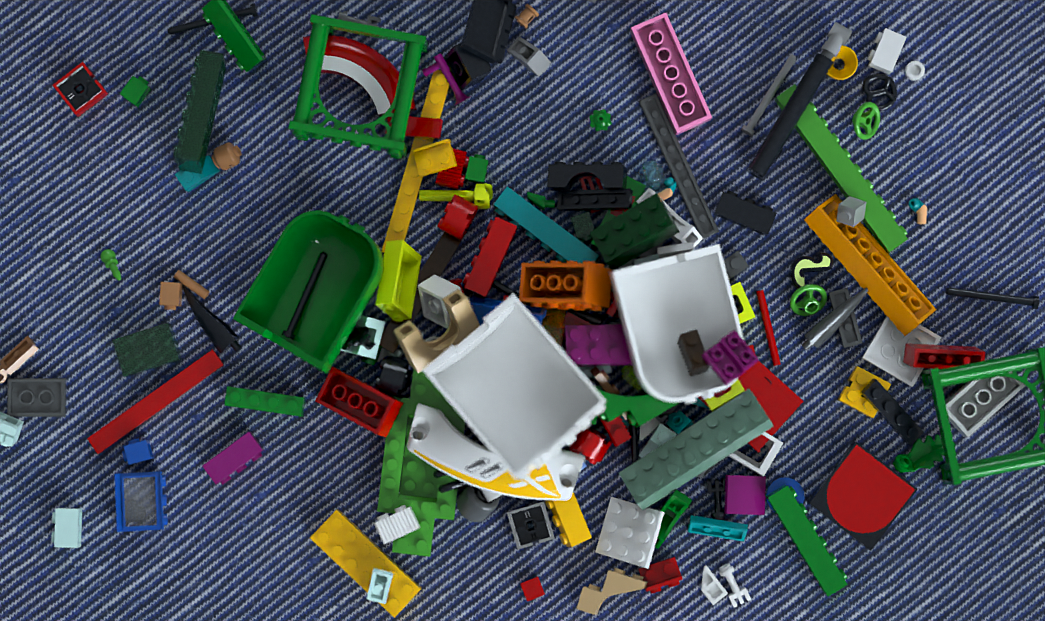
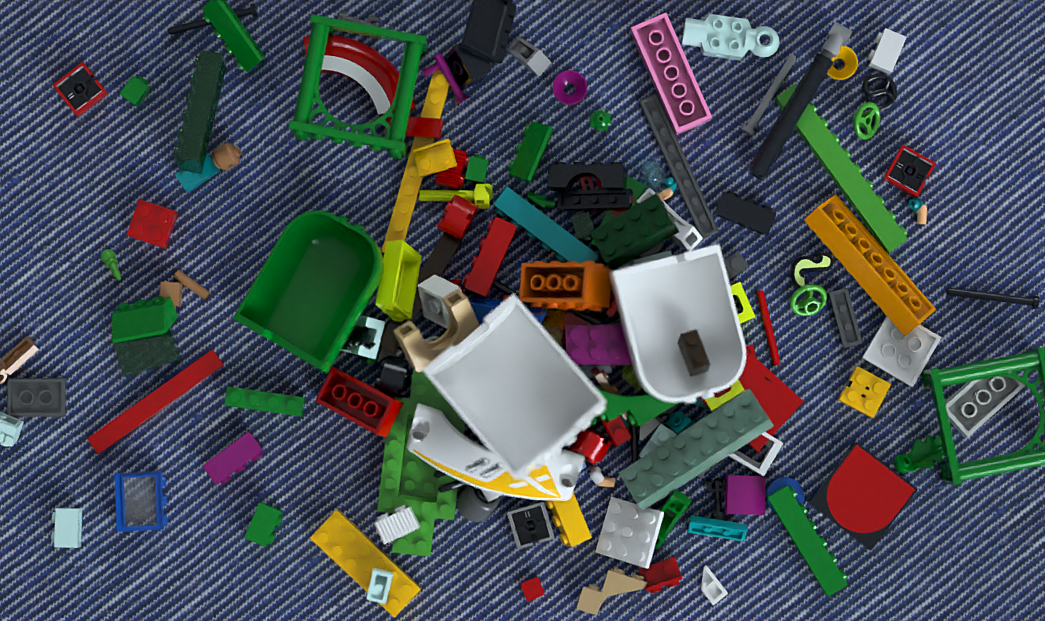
blue brick [122,438,154,465] -> none
black piece [182,285,242,354] -> none
black bar [282,252,327,340] -> none
medium nougat bush [514,4,539,29] -> none
white tile [657,242,694,259] -> none
magenta slope [702,330,759,386] -> none
white hinge [719,563,751,608] -> none
dark grey piece [802,288,869,351] -> none
light grey brick [836,196,866,227] -> none
black plate [860,379,924,446] -> none
red brick [903,343,986,369] -> none
white tile [905,61,925,81] -> none
none -> green slope [112,296,178,343]
none -> red brick [127,199,178,249]
none -> green brick [244,502,284,547]
none -> green slope [507,121,553,185]
none -> magenta piece [552,70,587,105]
none -> arm [589,466,615,487]
none -> light aqua brick [682,14,779,61]
none -> piece [882,145,936,198]

